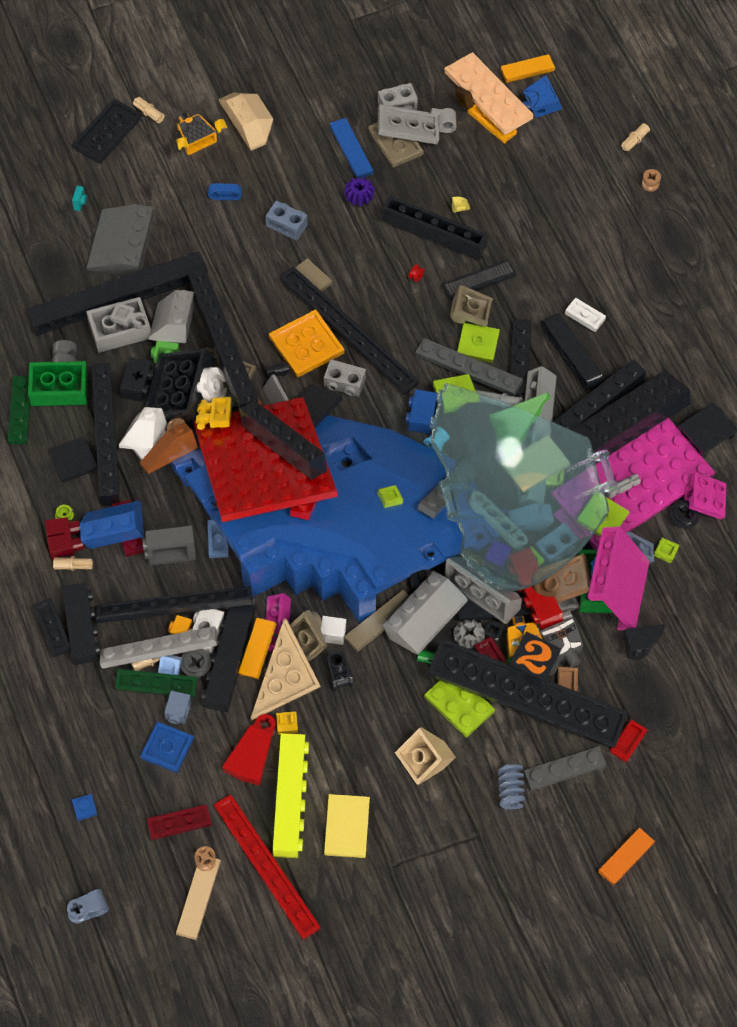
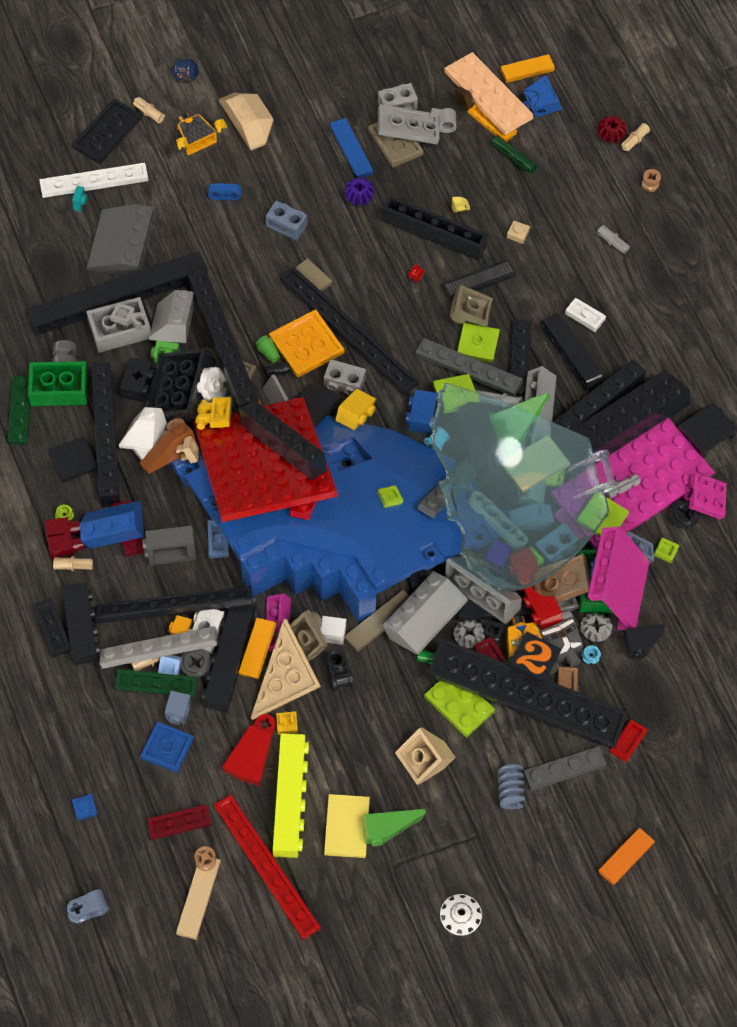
none -> white plate [40,163,148,198]
none -> dark blue head [172,59,199,82]
none -> tan tile [176,436,200,464]
none -> bright green cone [255,335,281,364]
none -> yellow brick [335,389,376,431]
none -> bright green slope [362,809,426,846]
none -> white dish [440,894,482,936]
none -> dark green pin [491,135,537,174]
none -> tan plate [507,221,530,244]
none -> light grey gear [581,611,612,642]
none -> medium azure plate [581,645,601,664]
none -> dark red gear [597,114,627,144]
none -> light grey axle [597,225,630,254]

